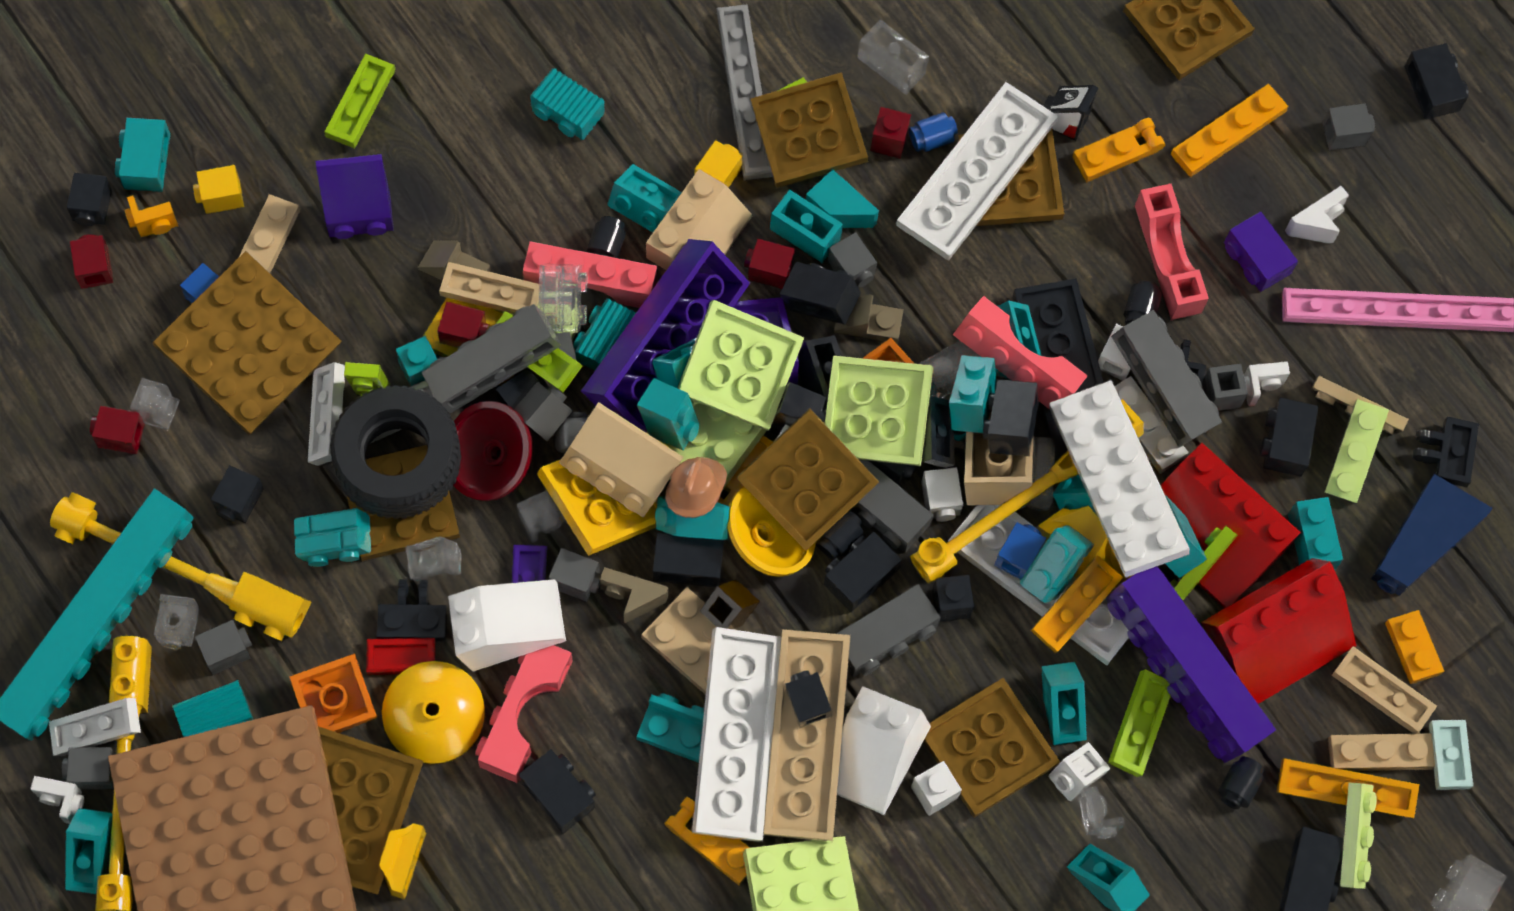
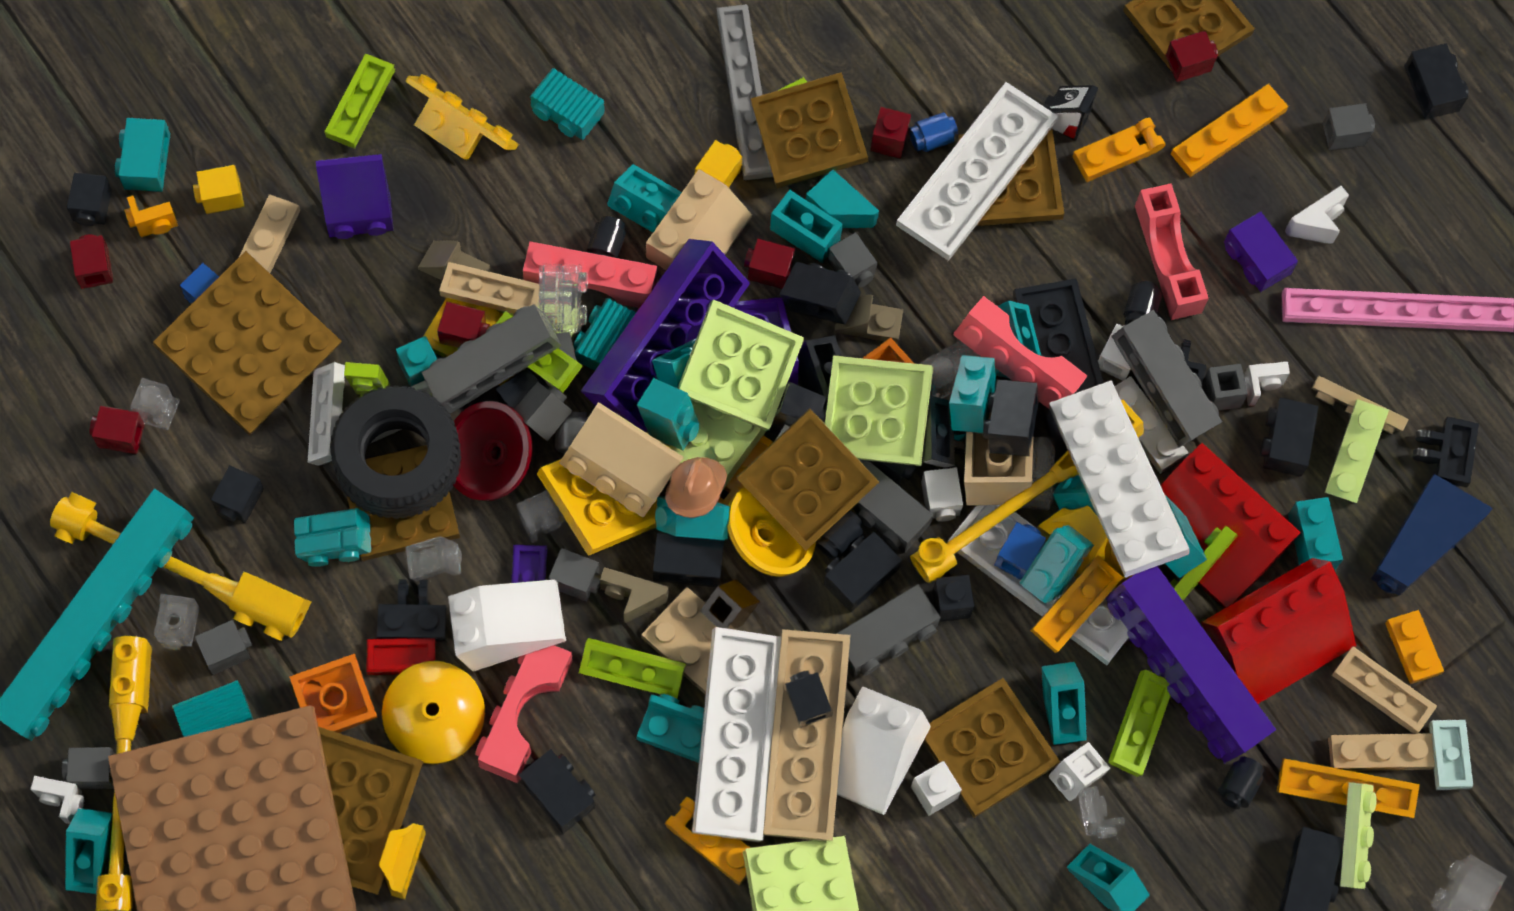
white plate [49,698,141,756] -> none
clear brick [858,19,929,94] -> none
none -> yellow bracket [405,74,519,159]
none -> lime plate [579,638,686,699]
none -> dark red brick [1165,30,1218,82]

